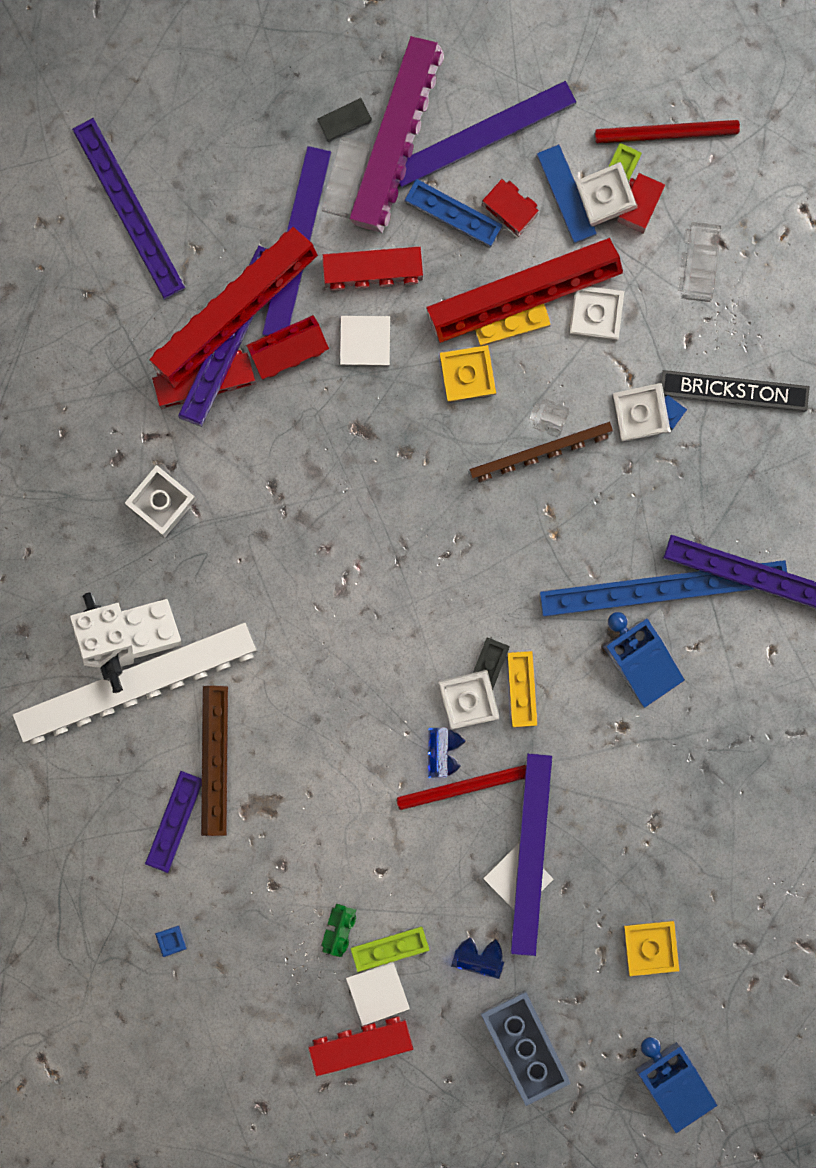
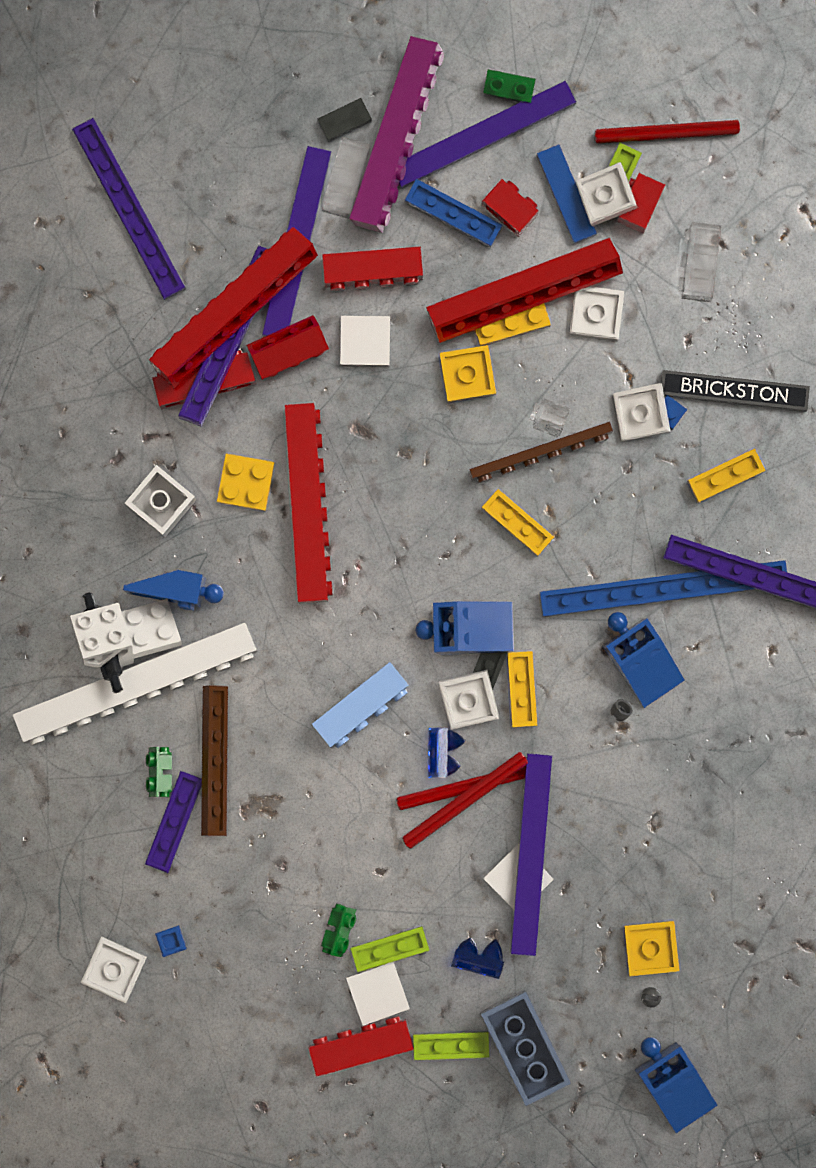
none -> white tile [80,937,147,1003]
none -> blue slope [123,570,224,611]
none -> green hinge [145,747,172,797]
none -> yellow plate [217,453,275,511]
none -> red brick [285,403,333,604]
none -> light blue brick [312,662,409,748]
none -> red axle [402,752,528,849]
none -> lime plate [413,1031,490,1060]
none -> blue slope [415,601,514,656]
none -> yellow plate [482,489,554,556]
none -> green hinge [483,69,536,103]
none -> dark grey hinge [610,699,633,721]
none -> dark grey hinge [641,987,661,1008]
none -> yellow plate [687,448,766,503]

